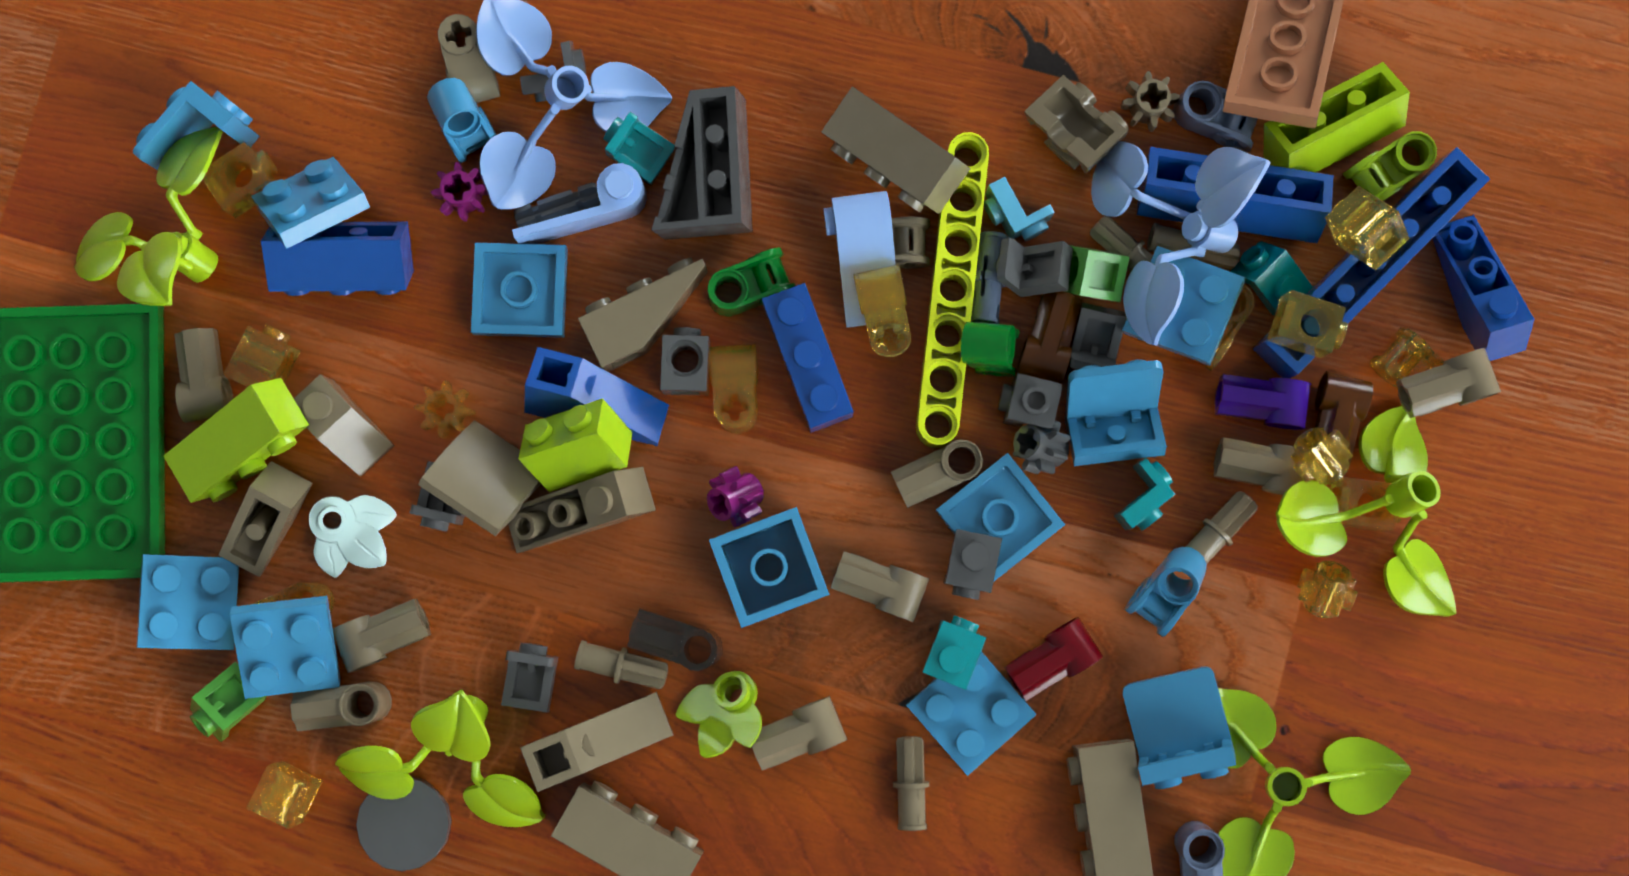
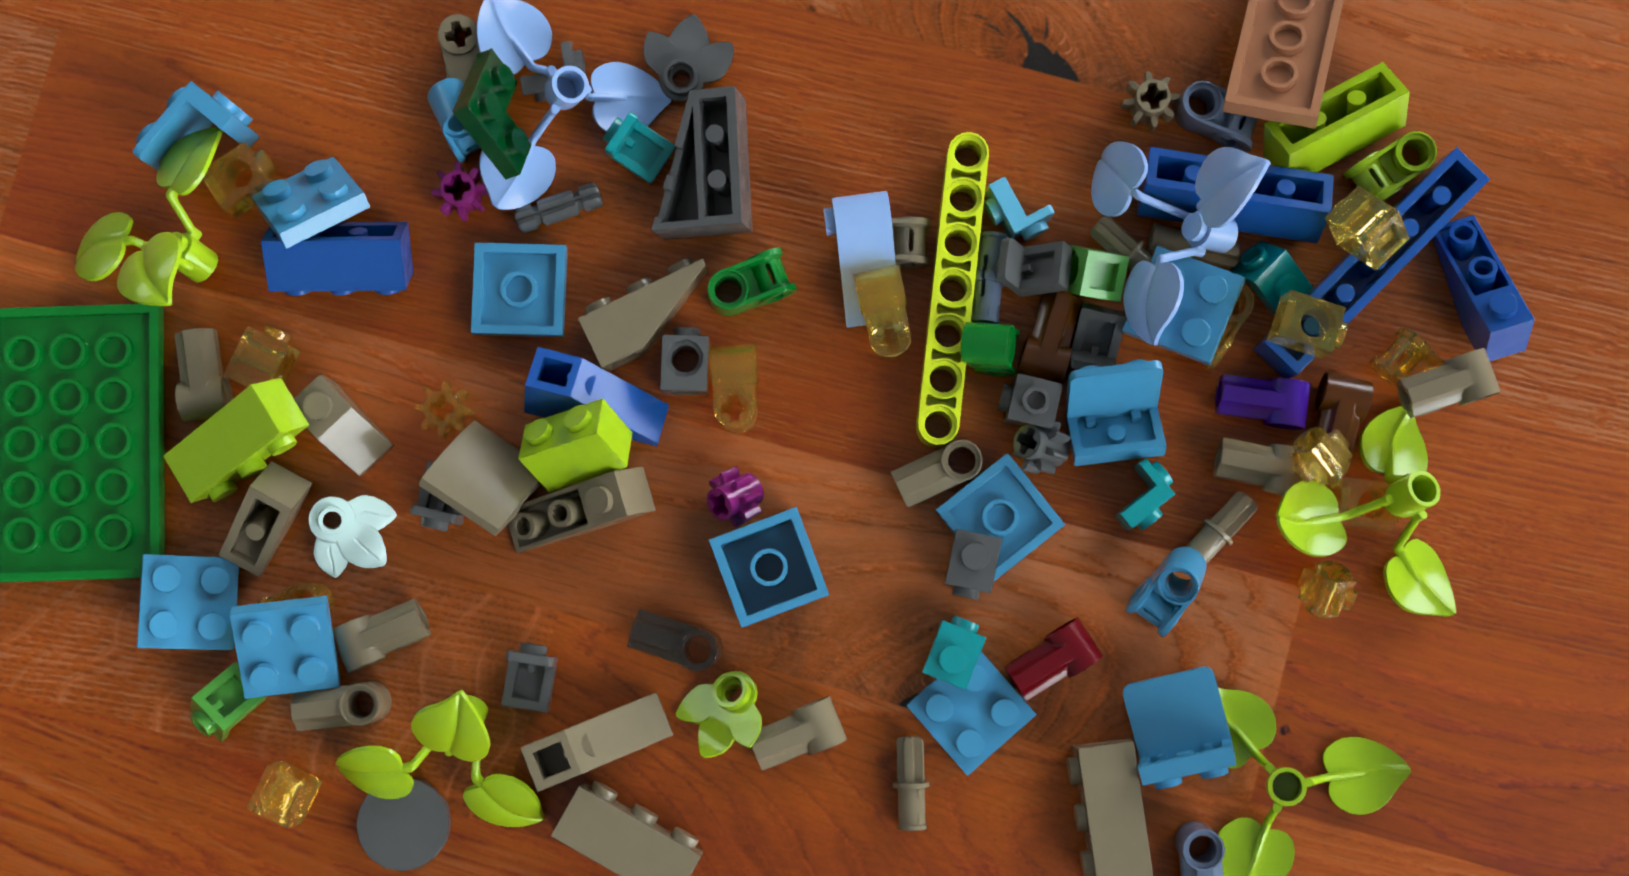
light blue door [512,163,647,244] -> none
dark tan axle [574,640,668,689] -> none
blue brick [762,283,854,433] -> none
dark tan brick [821,86,971,214] -> none
dark tan piece [831,551,929,622] -> none
dark tan cylinder [1024,75,1129,173] -> none
none -> dark green plate [452,48,532,180]
none -> dark grey plate [643,14,734,102]

